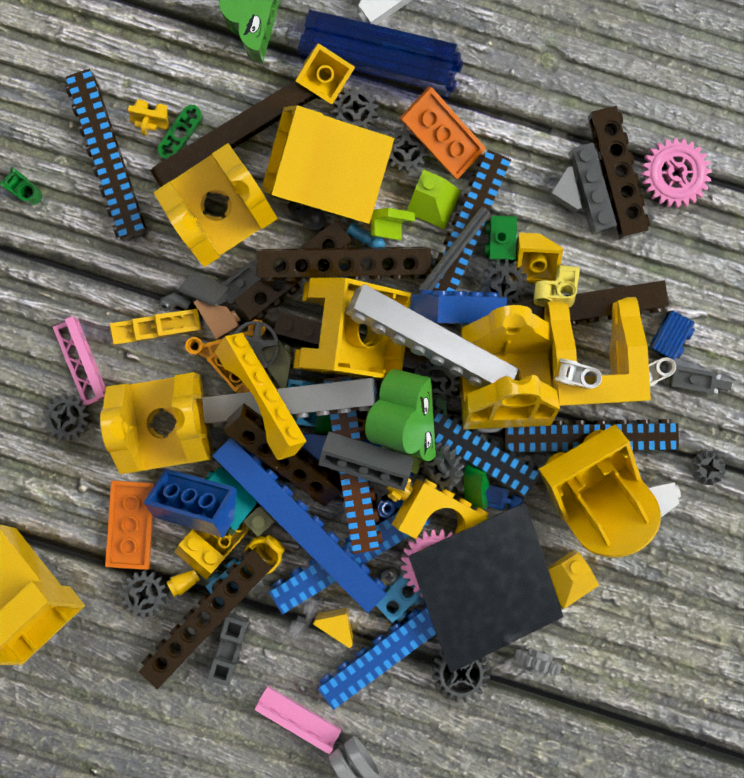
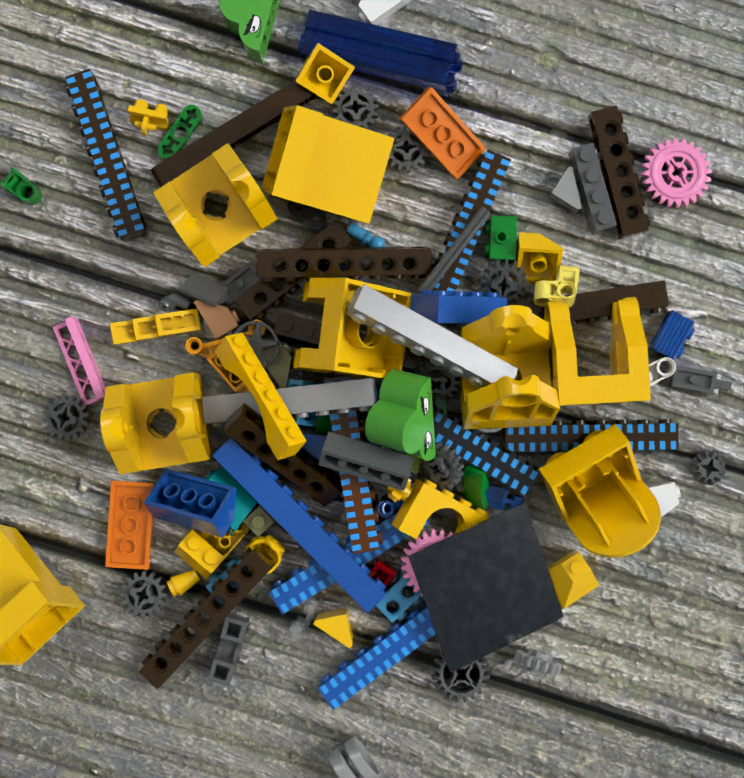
bright pink fence [255,685,342,755] -> none
lime panel [371,208,415,241] -> none
lime slope [407,170,461,230] -> none
white piece [554,358,602,389] -> none
none -> red slope [369,558,397,587]

